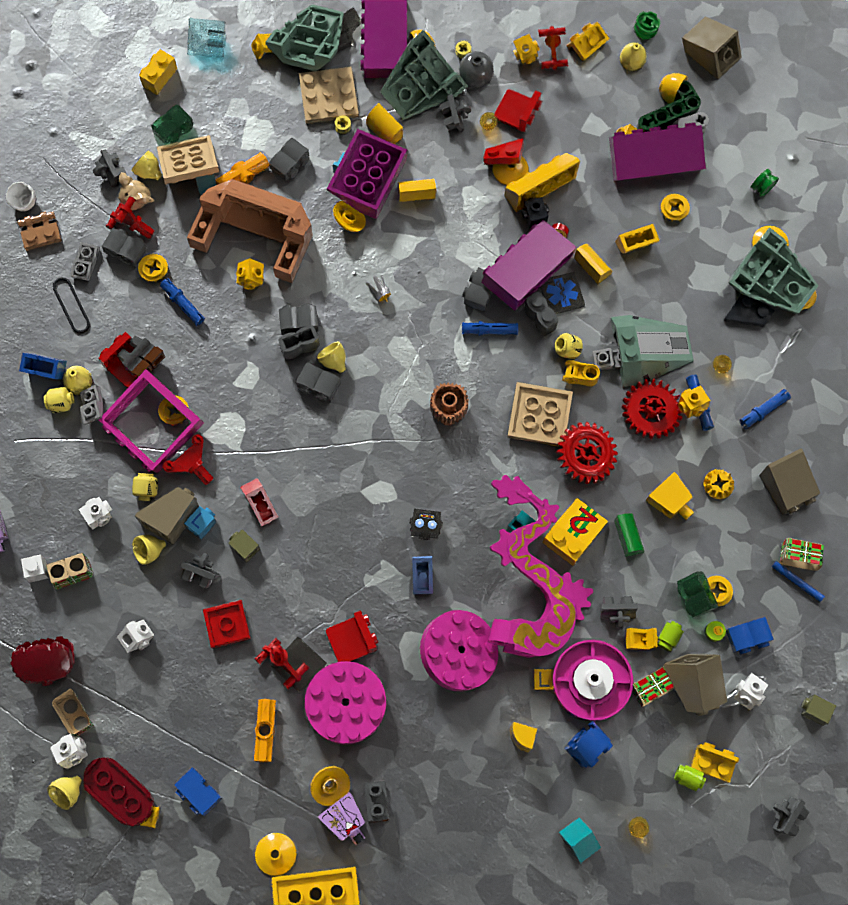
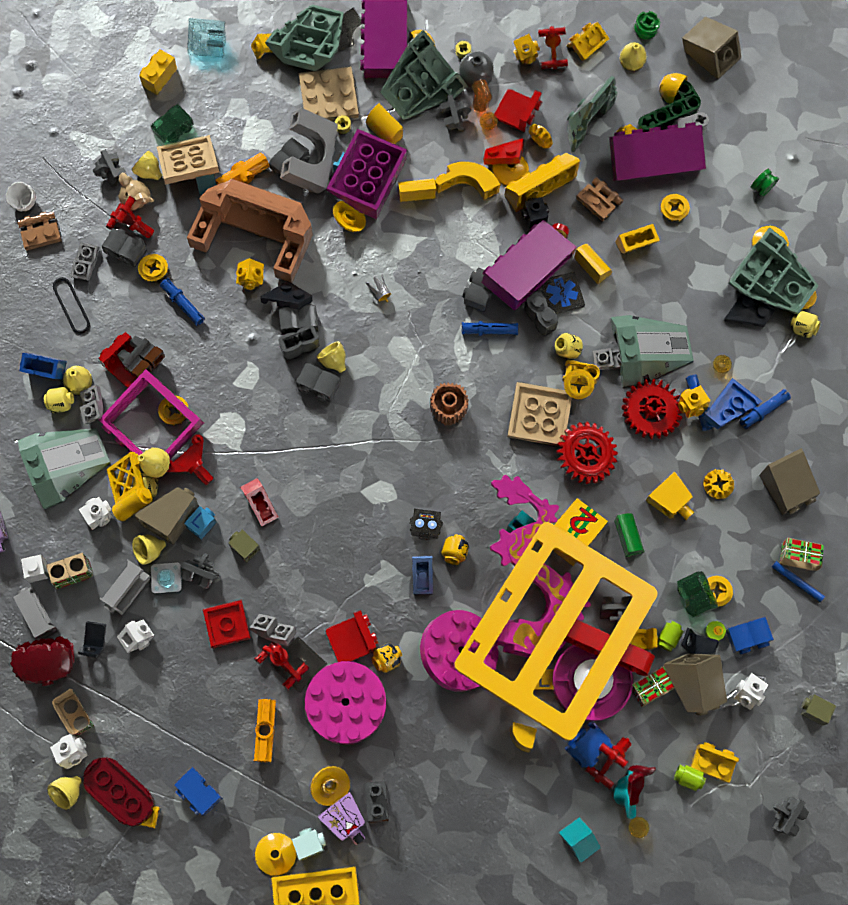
none -> light grey window [13,587,59,640]
none -> sand green wedge [18,428,110,509]
none -> black bracket [78,621,106,658]
none -> light grey window [100,560,151,615]
none -> yellow piece [106,452,152,521]
none -> light yellow helmet [138,448,170,478]
none -> piece [151,563,183,595]
none -> light grey slope [250,614,296,646]
none -> black wing [260,281,313,310]
none -> light grey arch [280,108,338,194]
none -> light aqua brick [292,828,327,861]
none -> yellow head [371,643,402,673]
none -> yellow arch [435,162,500,200]
none -> yellow head [441,534,469,565]
none -> yellow door [454,522,657,741]
none -> clear orange piece [472,80,493,113]
none -> yellow gear [528,124,553,149]
none -> red beam [563,619,655,676]
none -> yellow gear [564,369,594,399]
none -> sand green wedge [567,76,618,152]
none -> medium nougat plate [576,177,624,221]
none -> red axle [585,737,631,790]
none -> hair [613,765,656,819]
none -> black bracket [681,627,719,655]
none -> blue wing [703,378,762,429]
none -> light yellow head [791,311,821,338]

